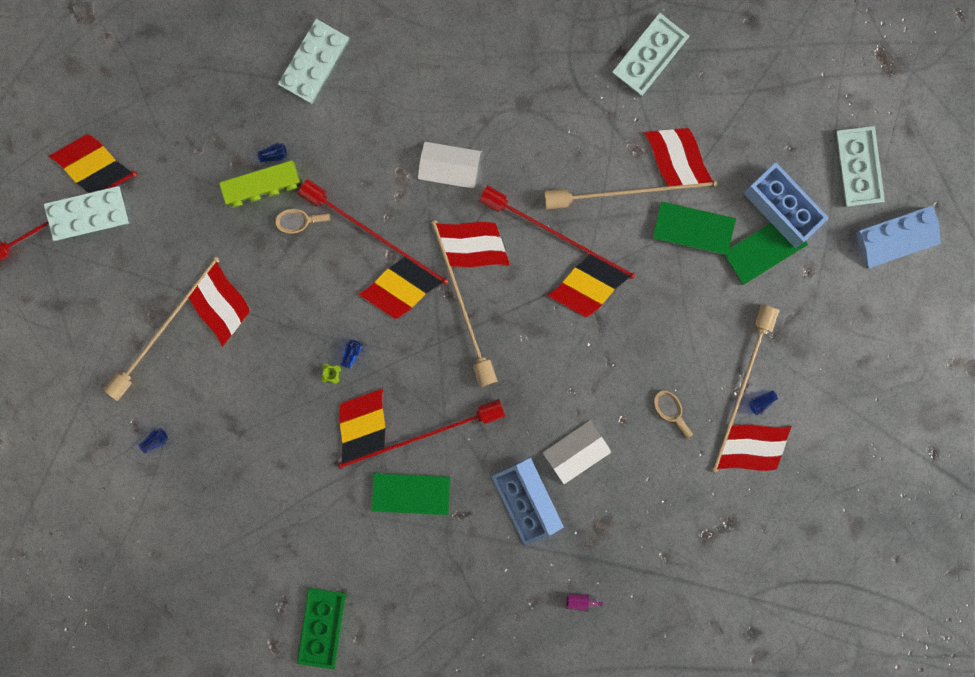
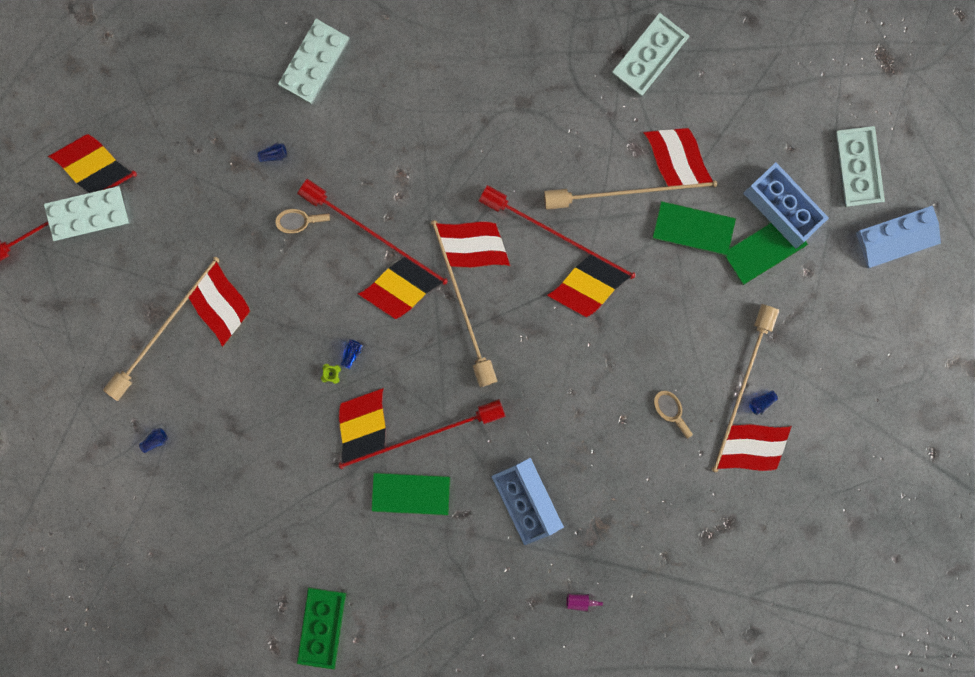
lime brick [219,160,301,208] -> none
white slope [418,142,481,189] -> none
white slope [542,421,611,484] -> none

